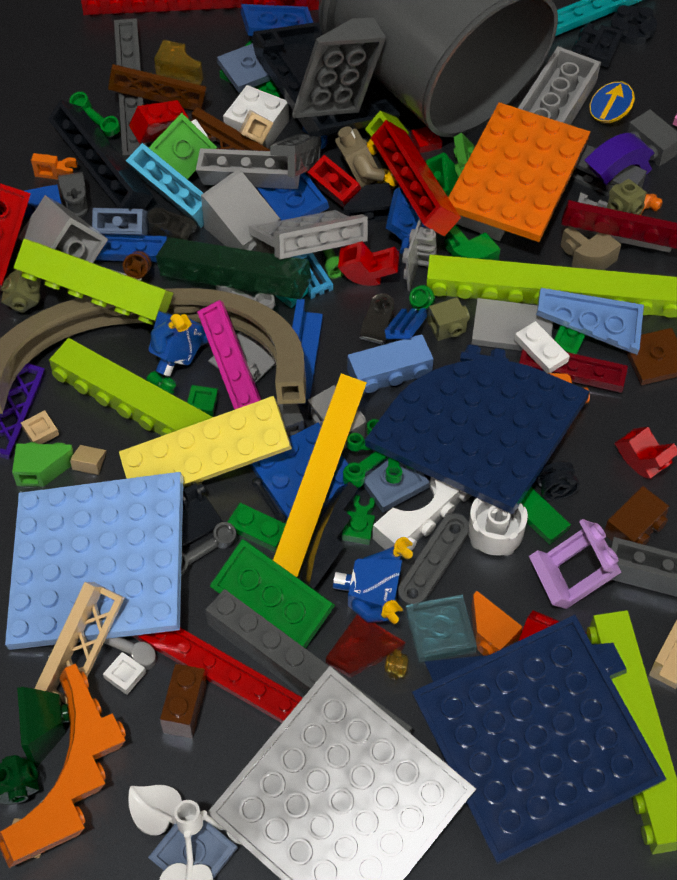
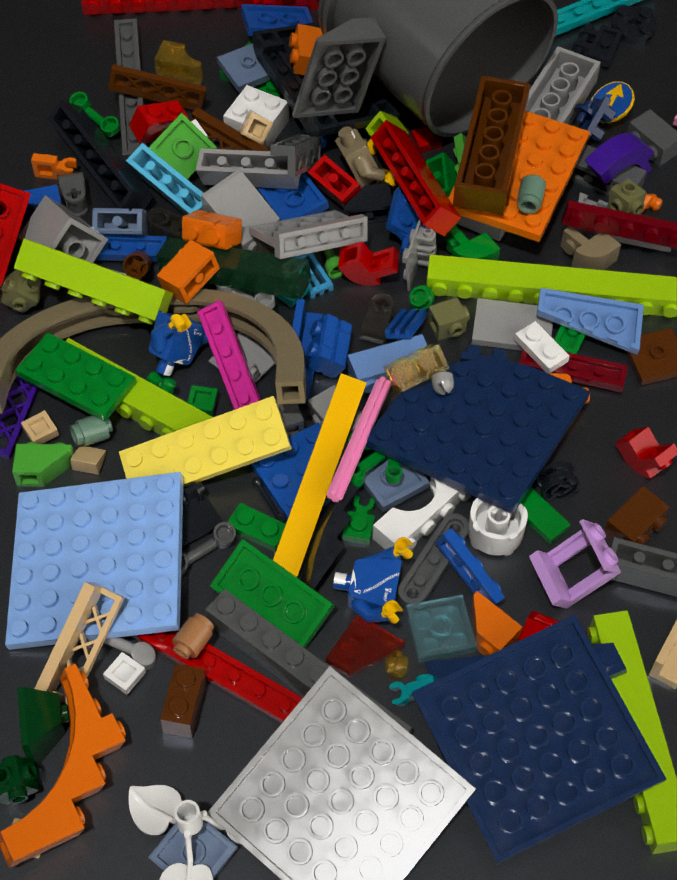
none -> green plate [15,332,136,422]
none -> sand green brick [70,415,113,447]
none -> orange brick [157,240,220,304]
none -> medium nougat brick [172,613,214,659]
none -> orange brick [182,210,242,250]
none -> orange brick [289,24,323,75]
none -> blue brick [306,314,352,378]
none -> bright pink axle [327,376,391,503]
none -> clear yellow brick [383,344,450,392]
none -> teal plate [389,674,439,707]
none -> light grey hinge [431,372,454,395]
none -> blue plate [435,528,505,605]
none -> reddish brown brick [453,75,531,215]
none -> sand green brick [517,175,546,214]
none -> dark blue hips [574,96,616,142]

